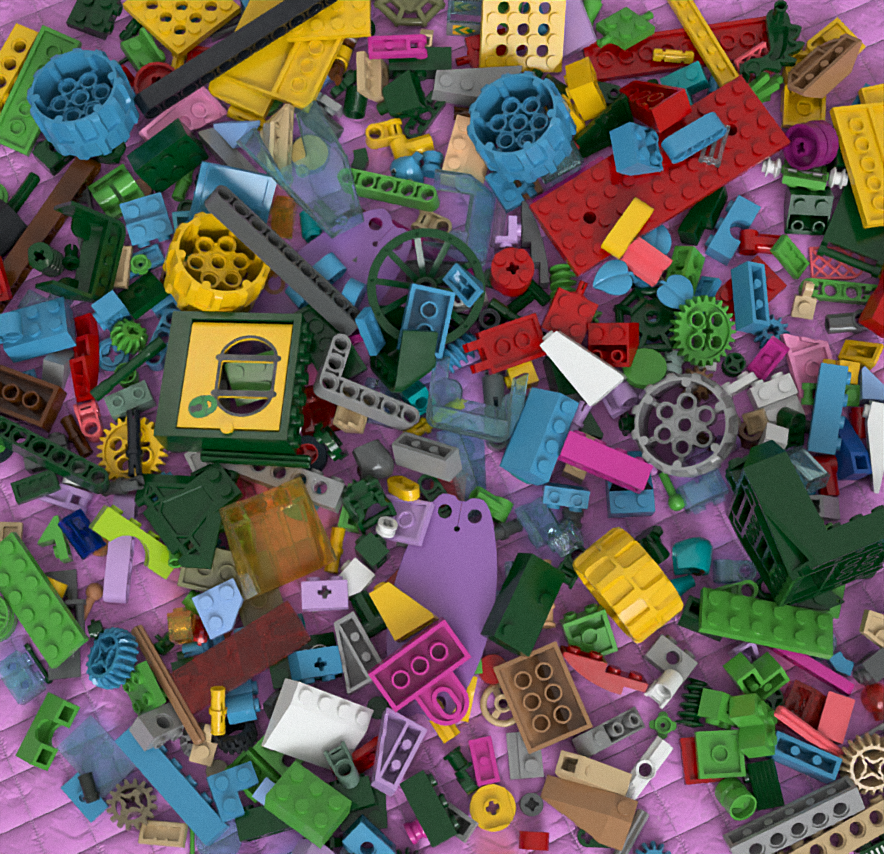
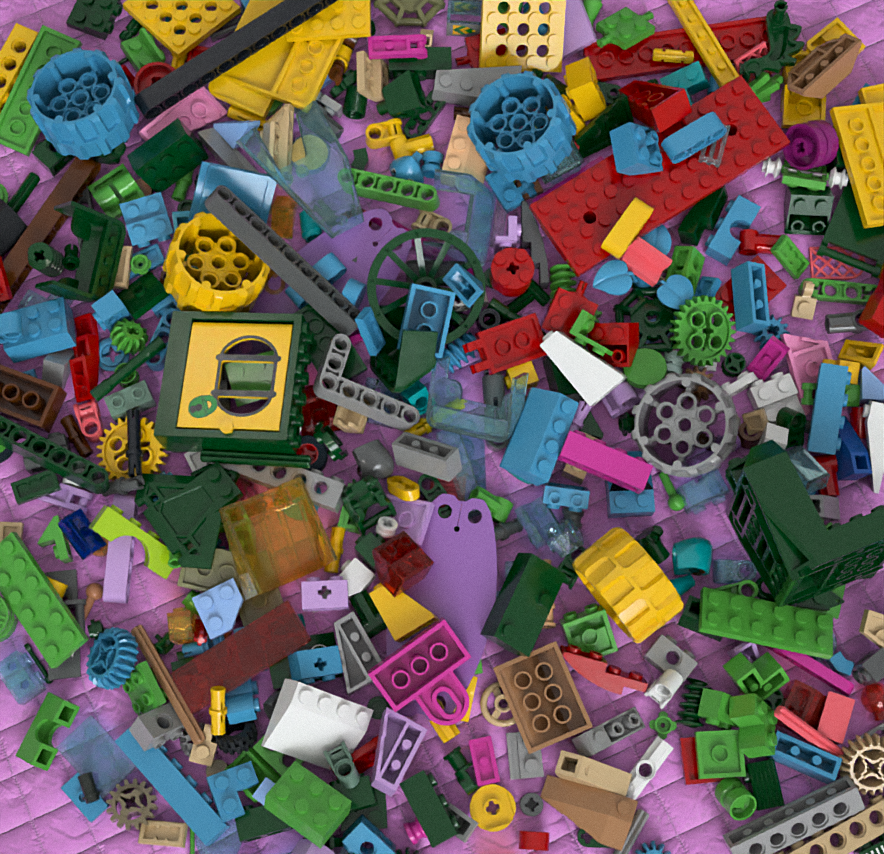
red piece [478,654,506,685] -> none
none -> clear red slope [372,531,434,598]
none -> bright green bracket [569,309,613,357]

